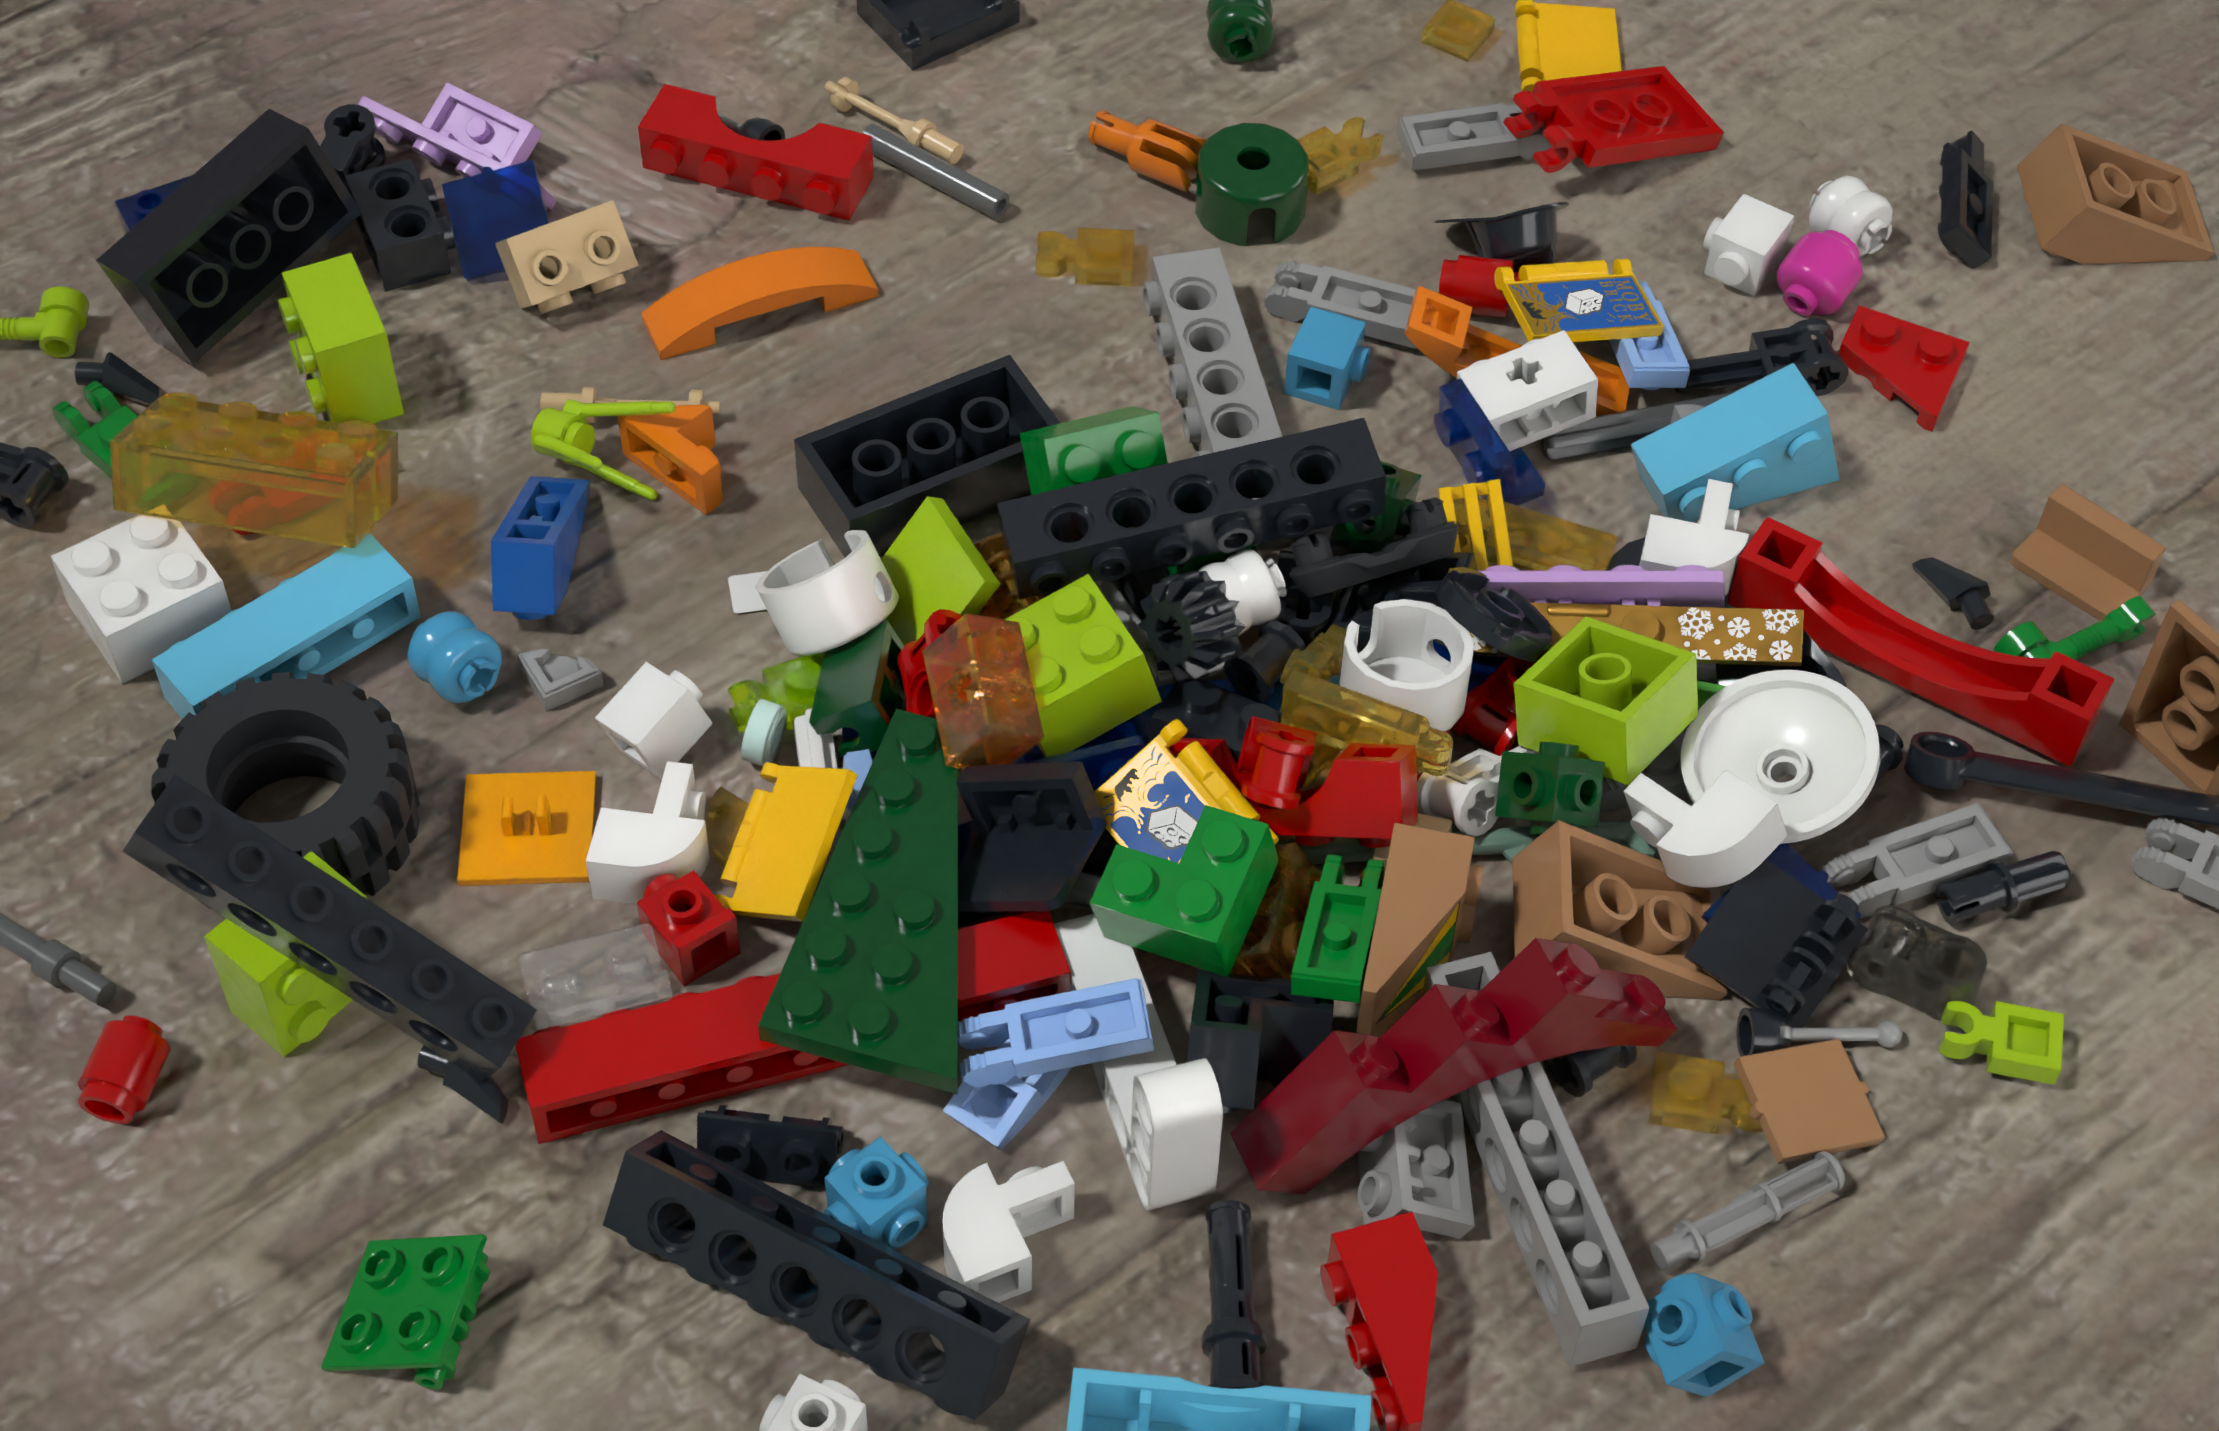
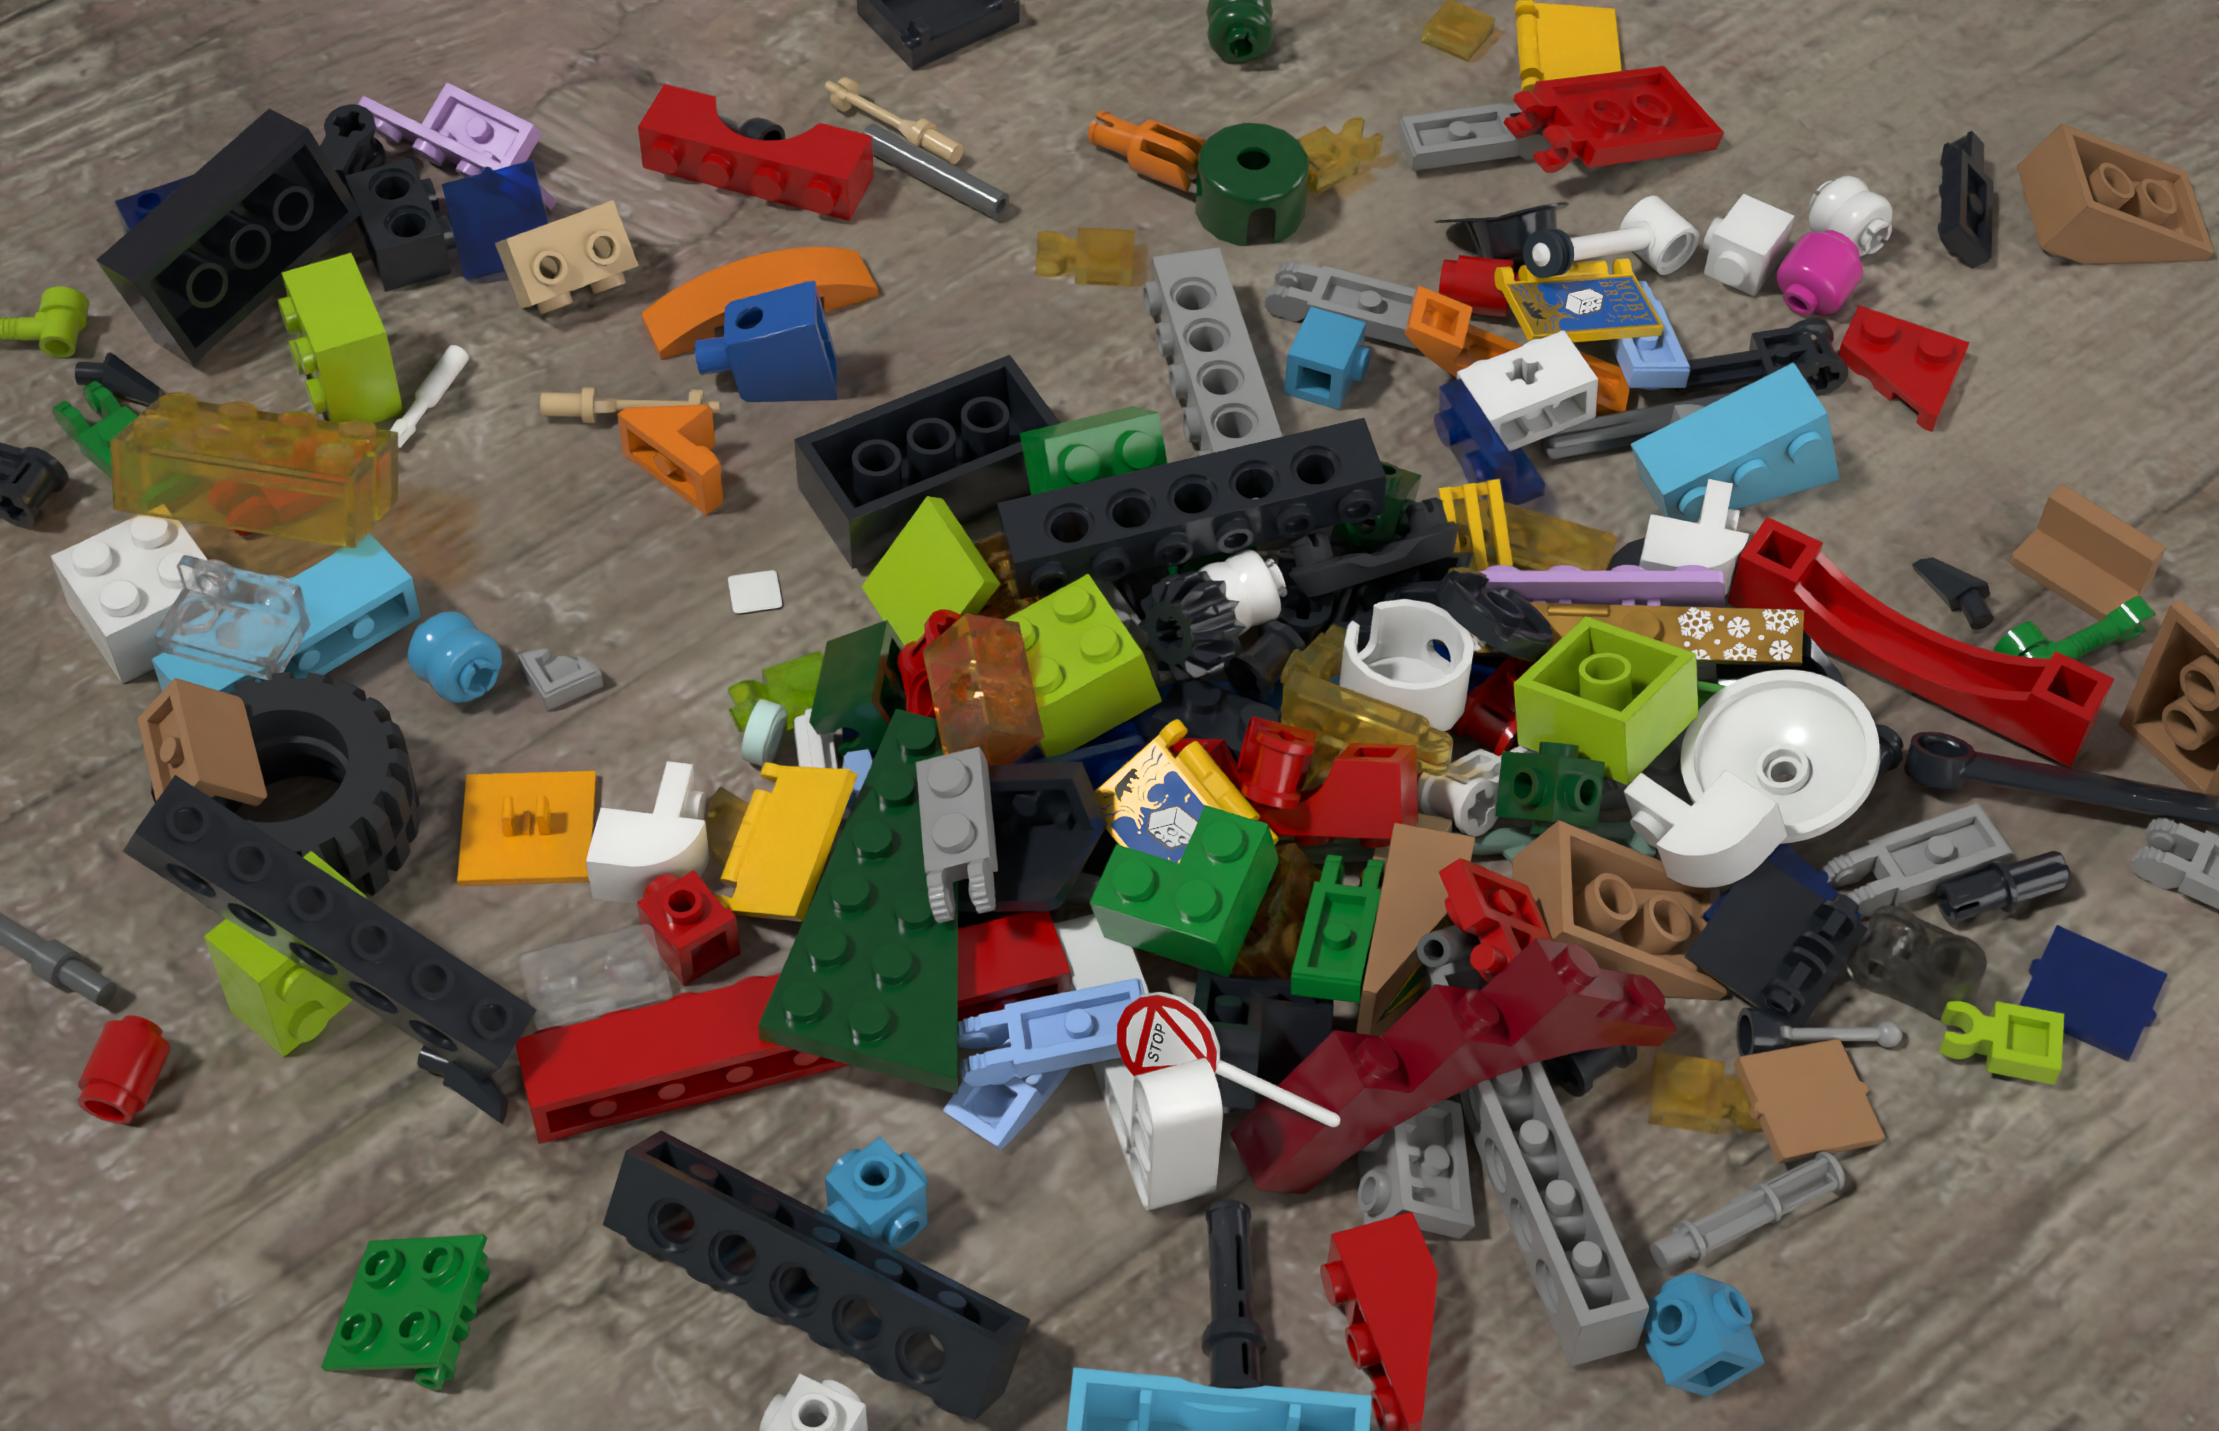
blue slope [491,476,590,620] -> none
lime plant [531,399,676,501] -> none
white brick [595,662,713,780] -> none
black hinge [697,1105,844,1188] -> none
white piece [755,530,899,656] -> none
white brick [943,1161,1075,1303] -> none
none -> medium nougat panel [137,678,267,806]
none -> clear bracket [154,555,311,680]
none -> white piece [383,345,469,448]
none -> blue torso [695,281,837,402]
none -> light grey hinge [916,746,998,923]
none -> white piece [1116,992,1340,1127]
none -> dark grey piece [1417,925,1481,968]
none -> red plate [1438,858,1552,982]
none -> white piece [1523,196,1700,278]
none -> clear blue piece [2019,925,2167,1062]

